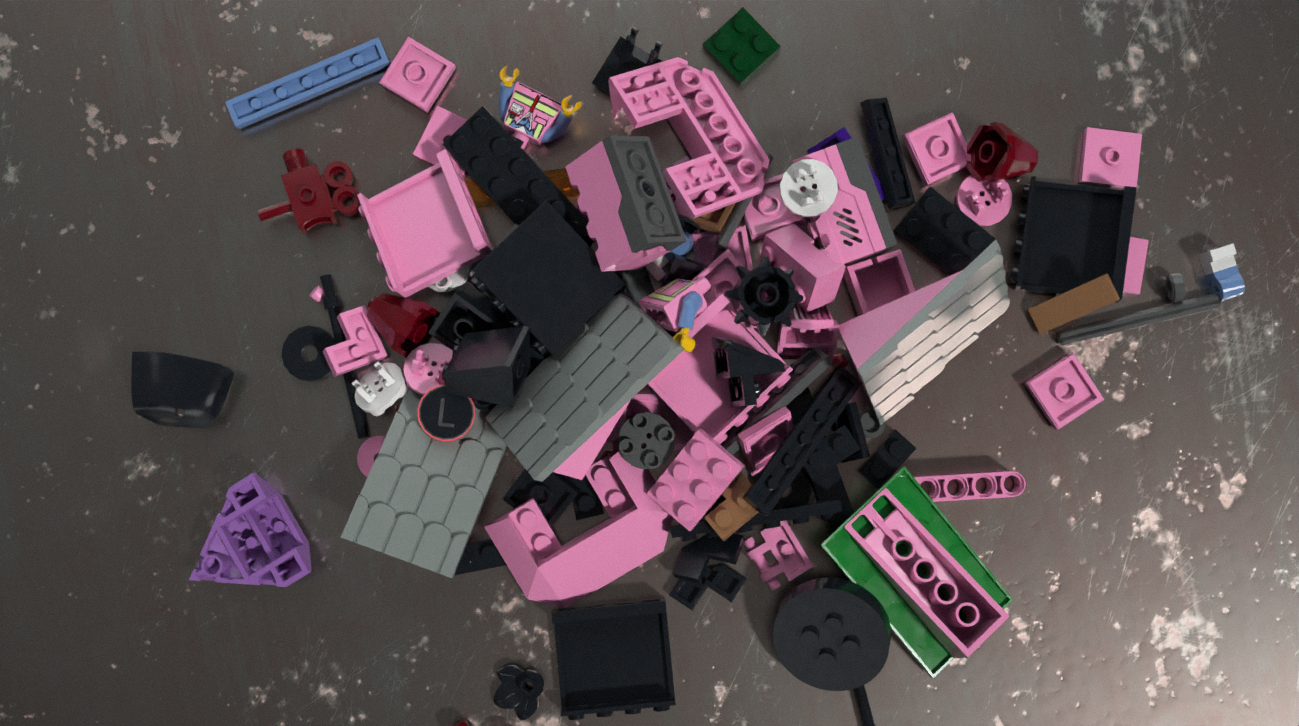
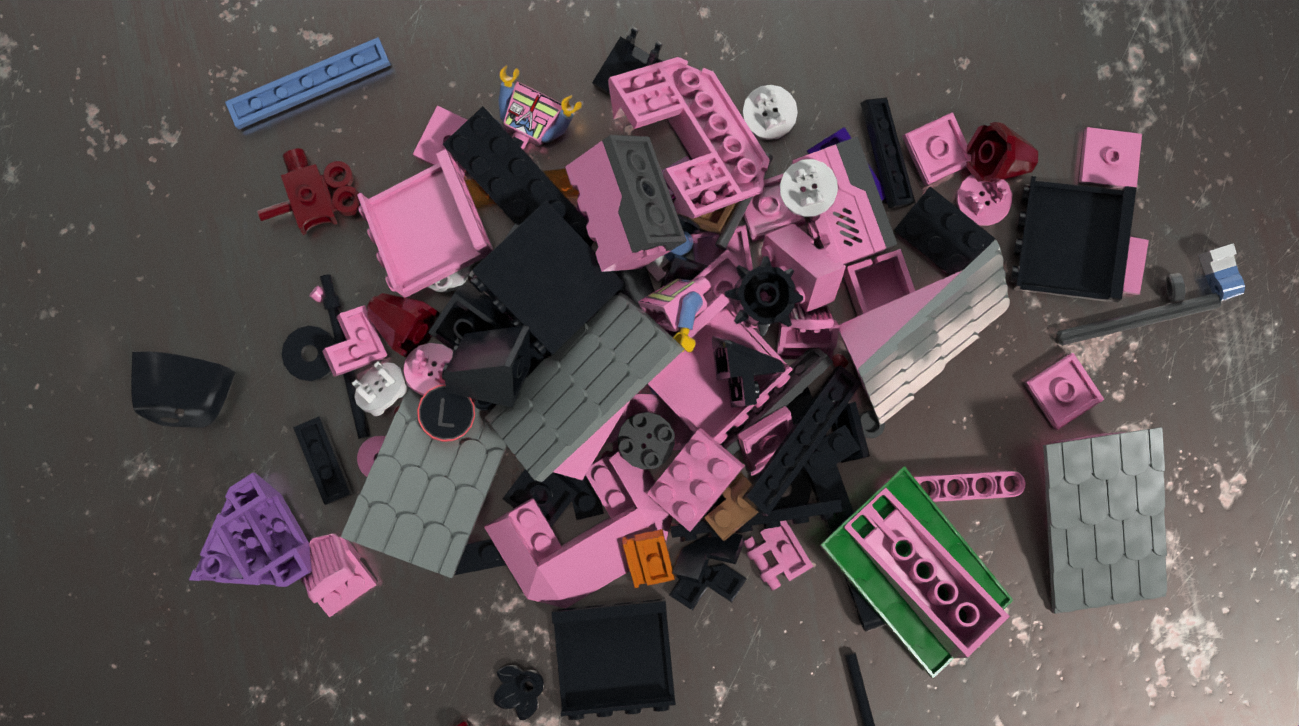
bright pink plate [379,36,456,113] -> none
dark green plate [703,7,781,86] -> none
black brick [773,577,891,691] -> none
black plate [857,429,917,490] -> none
medium nougat tile [1028,273,1120,334] -> none
none -> black plate [293,416,353,505]
none -> bright pink piece [301,534,377,617]
none -> orange plate [622,529,675,588]
none -> white plate [742,85,798,140]
none -> light grey piece [1043,427,1167,614]

